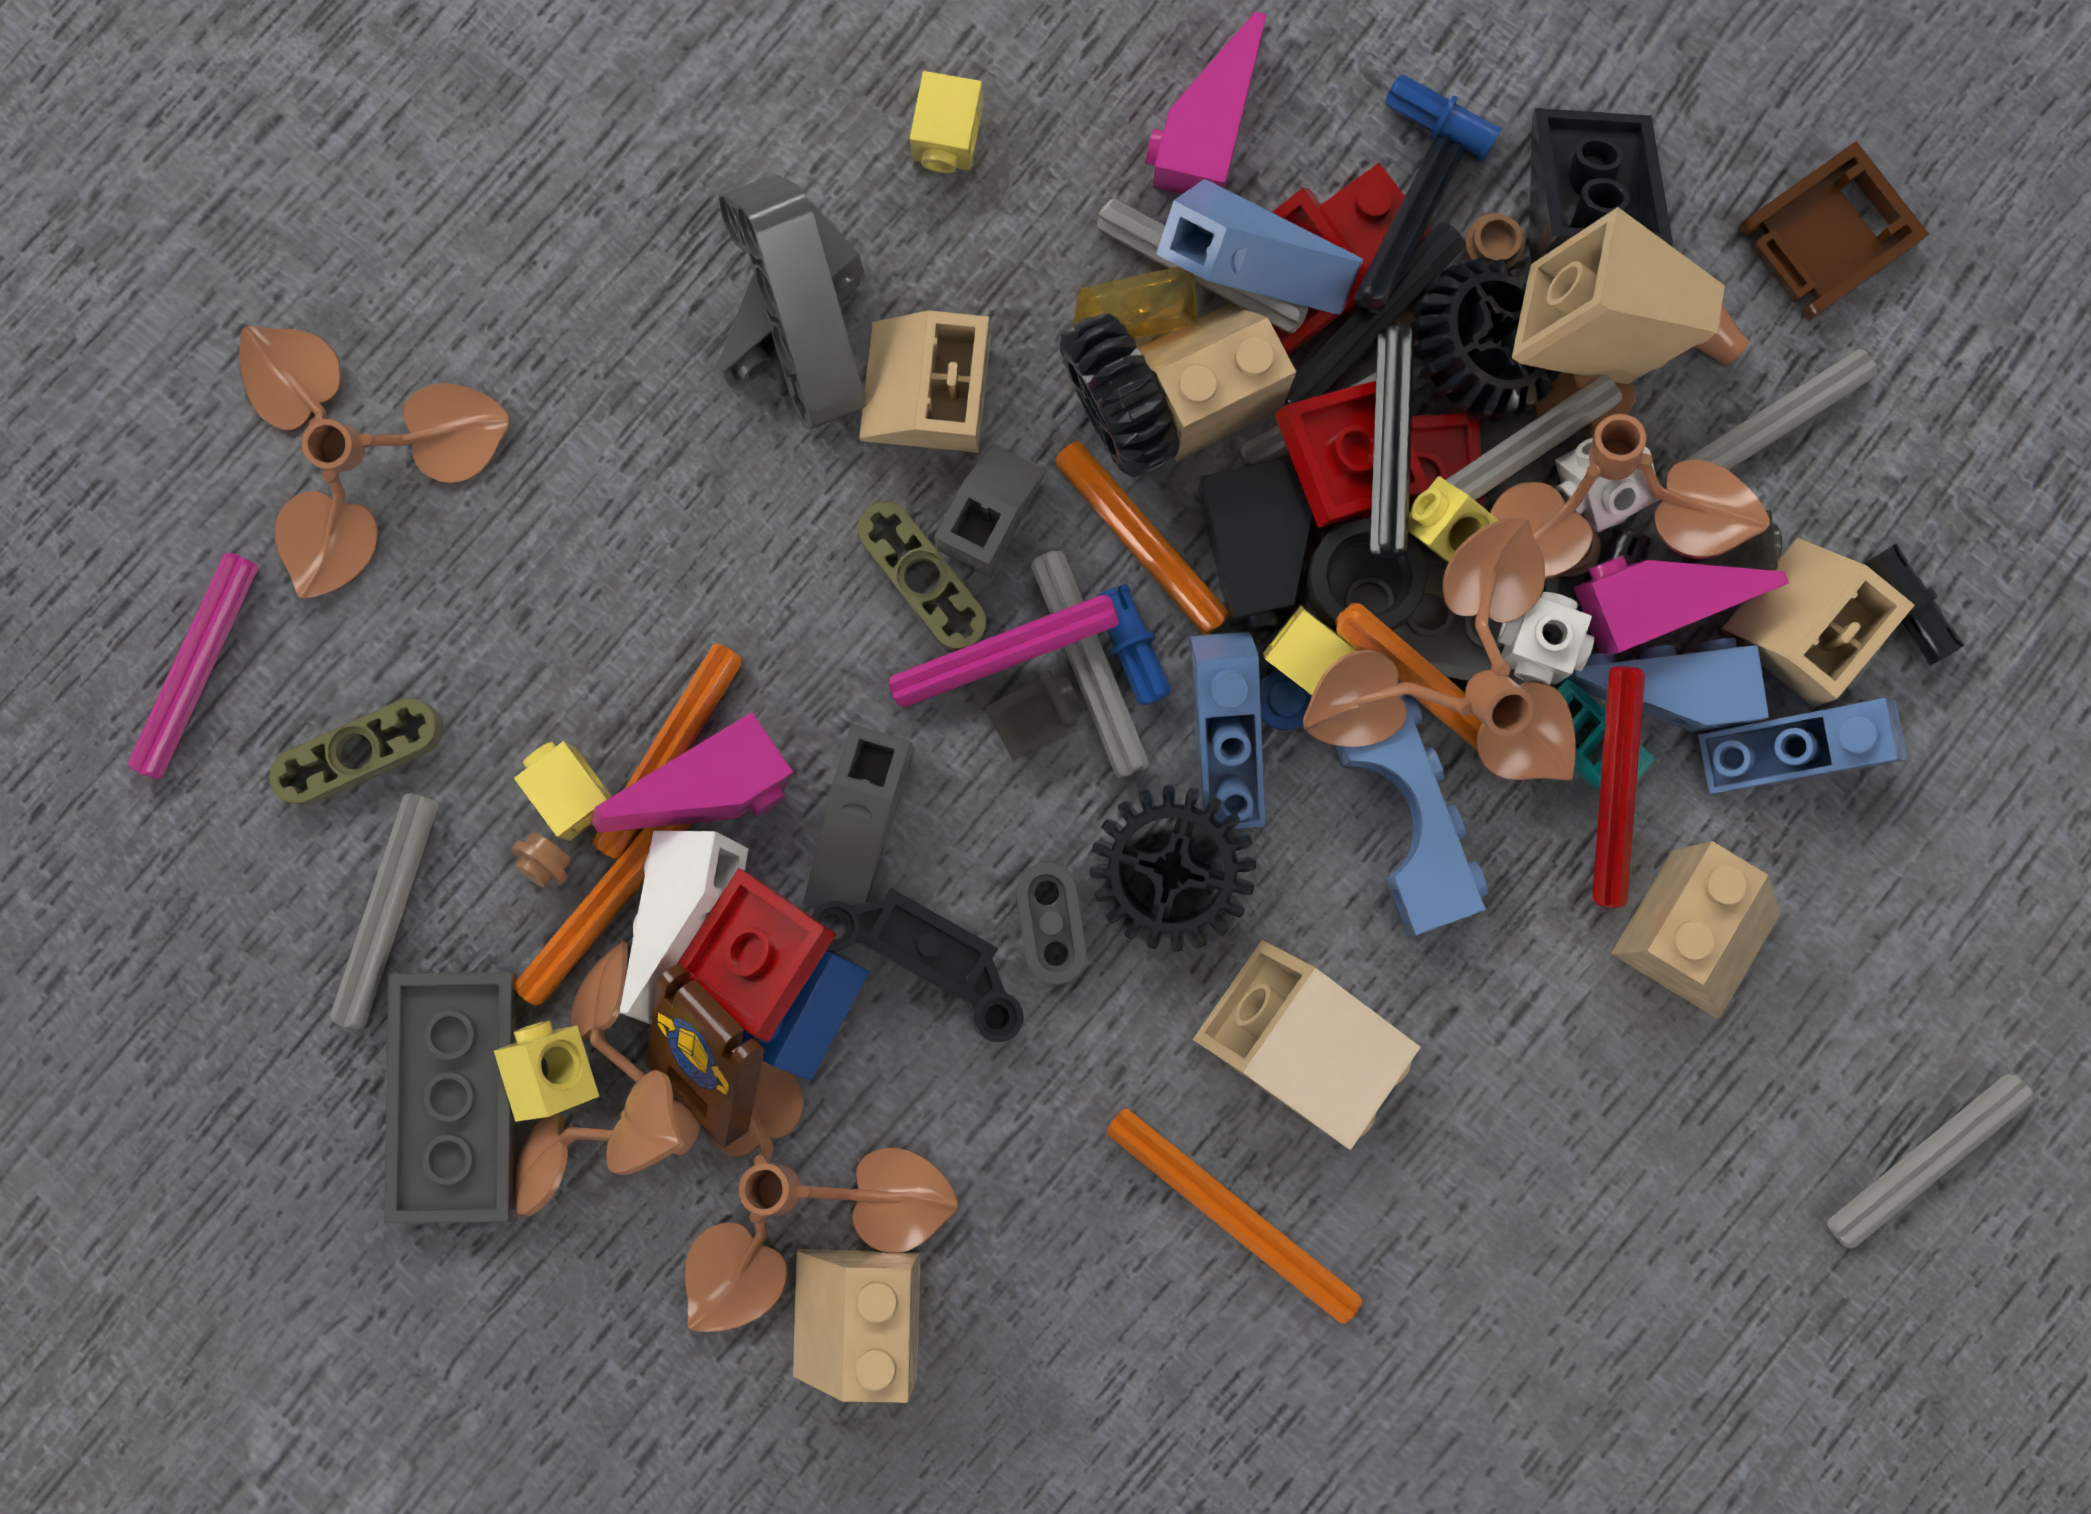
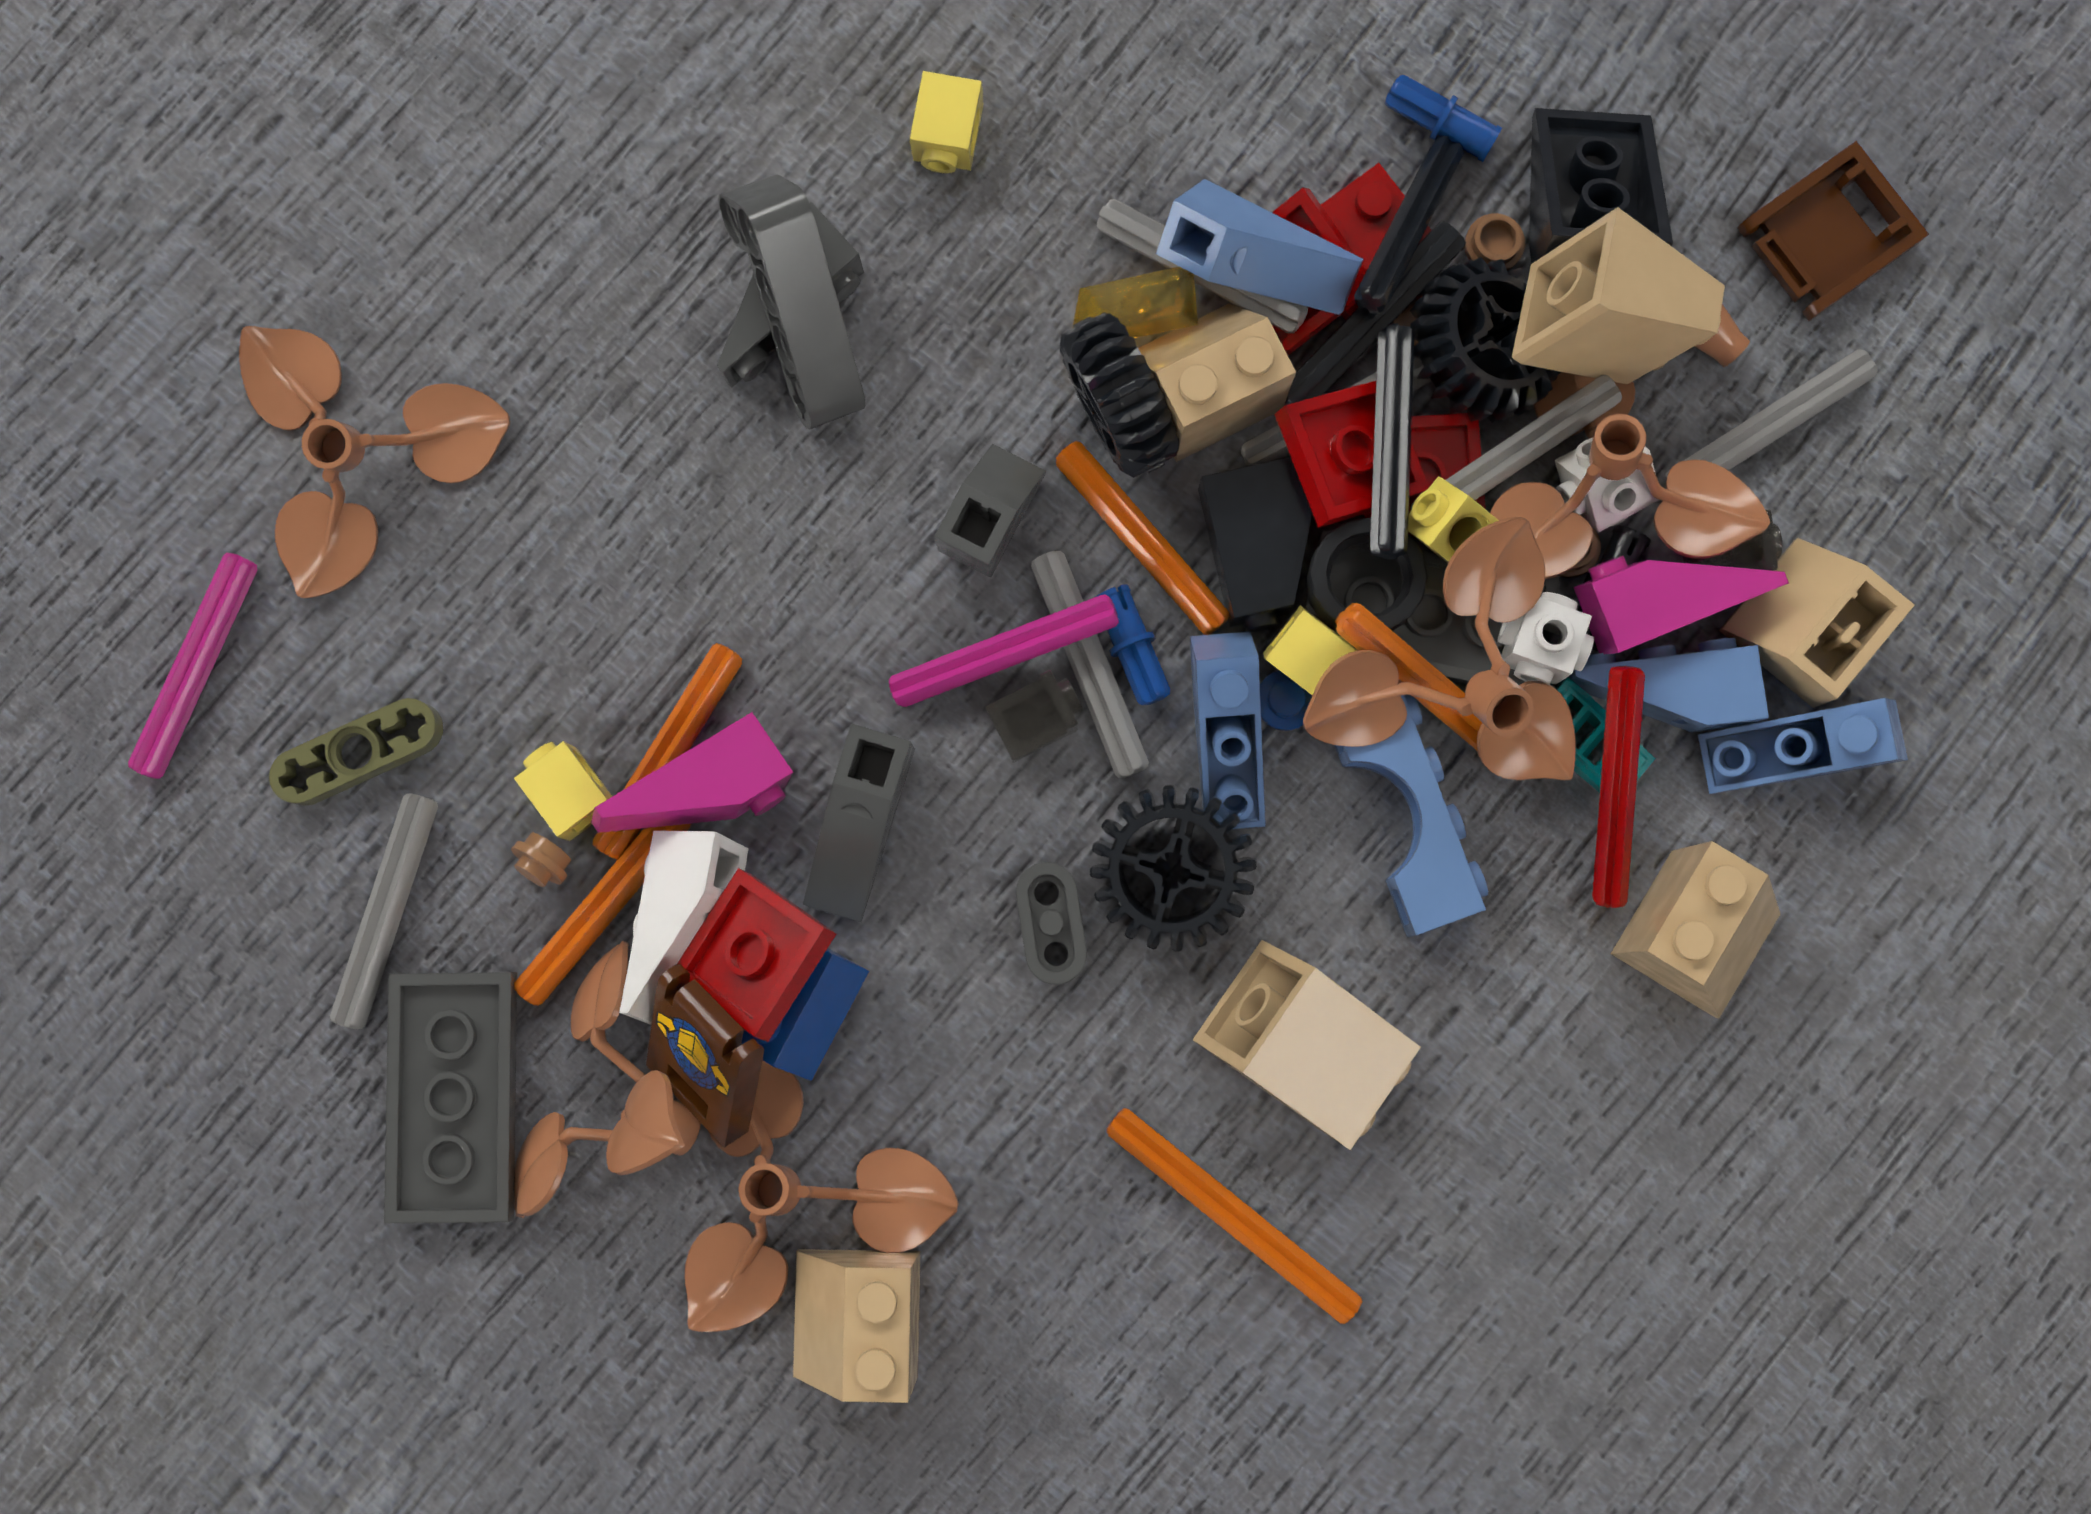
light yellow brick [494,1020,599,1122] -> none
black plate [812,888,1024,1042] -> none
olive beam [858,501,987,652] -> none
tan slope [859,310,991,453] -> none
dark pink slope [1145,11,1267,194] -> none
light grey axle [1827,1074,2034,1249] -> none
black pin [1863,543,1965,665] -> none

